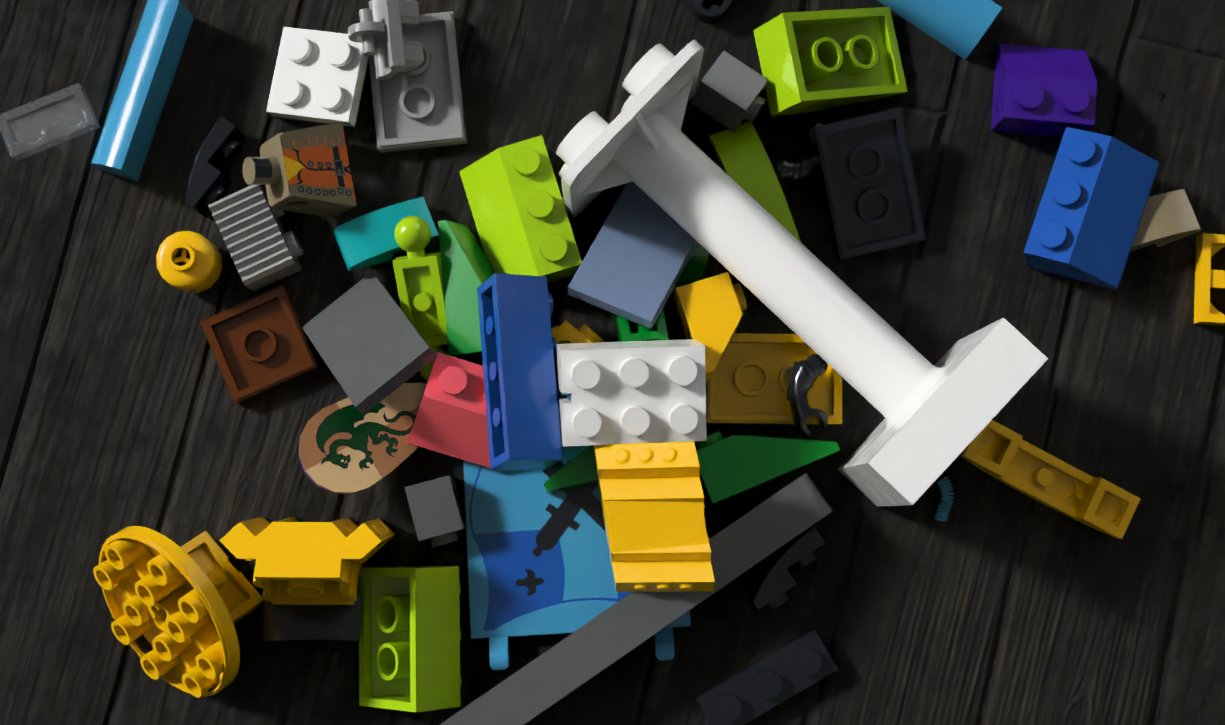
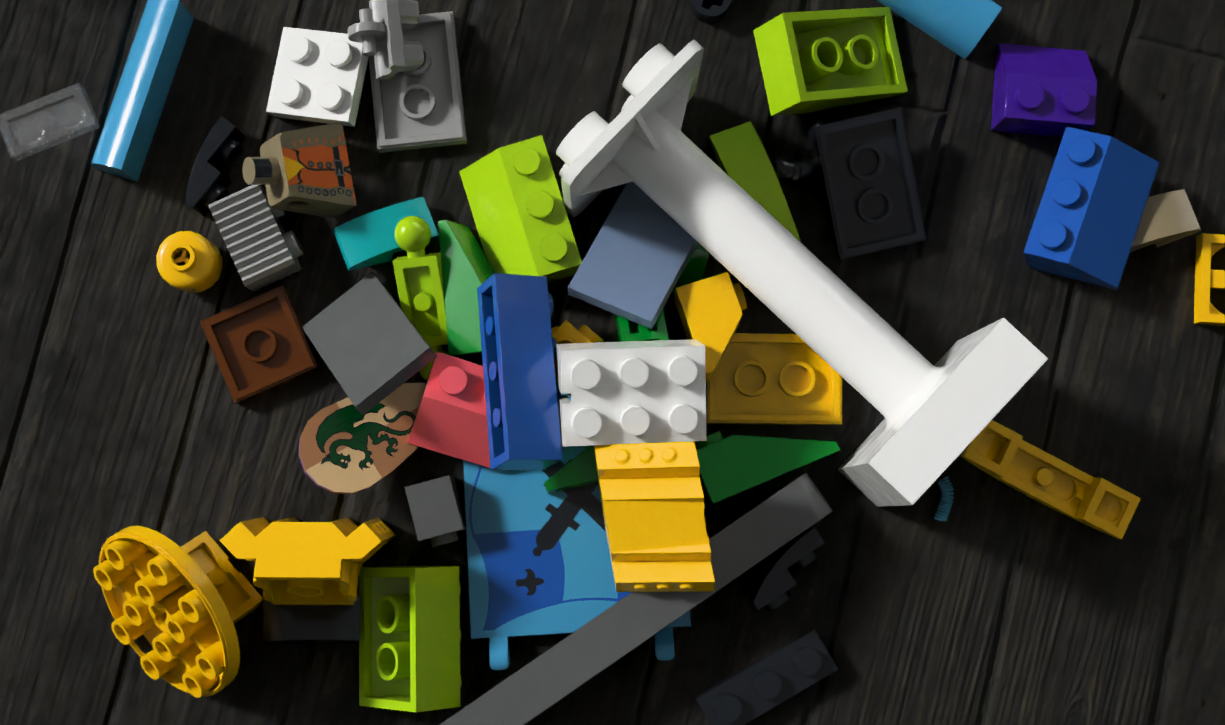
dark grey brick [691,50,768,133] -> none
black piece [787,354,828,438] -> none

